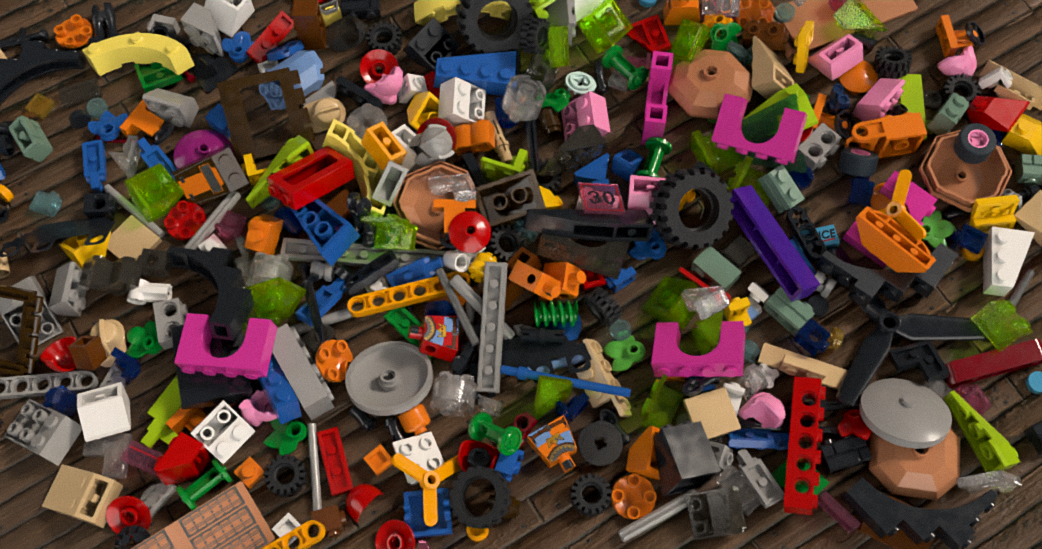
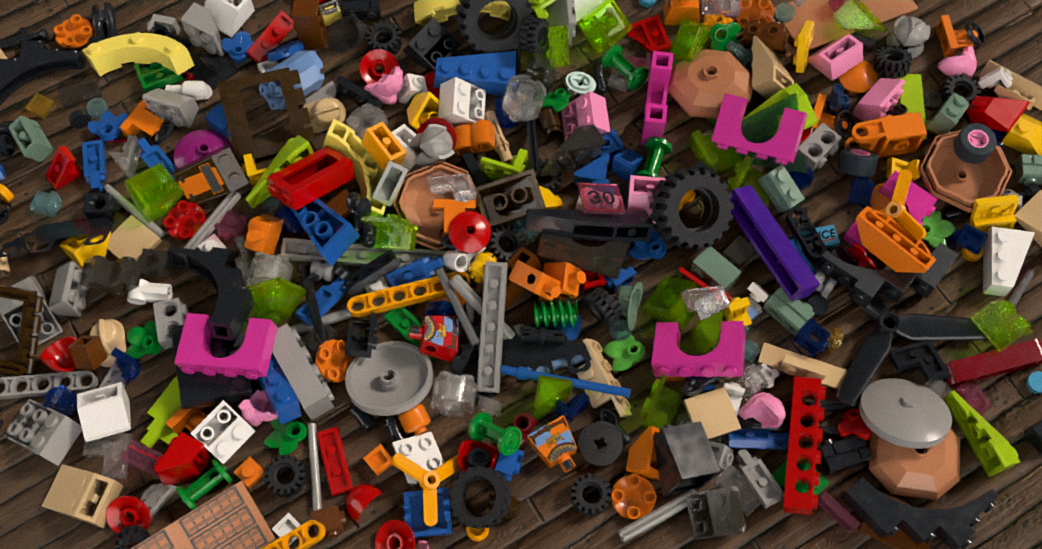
clear plate [957,470,1022,493] -> none
none -> red slope [45,146,82,190]
none -> white arm [165,81,213,100]
none -> black bracket [345,313,379,358]
none -> blue brick [591,129,624,160]
none -> sand green piece [614,282,643,331]
none -> red plate [847,243,876,269]
none -> light grey helmet [886,15,930,59]
none -> yellow bracket [886,157,920,182]

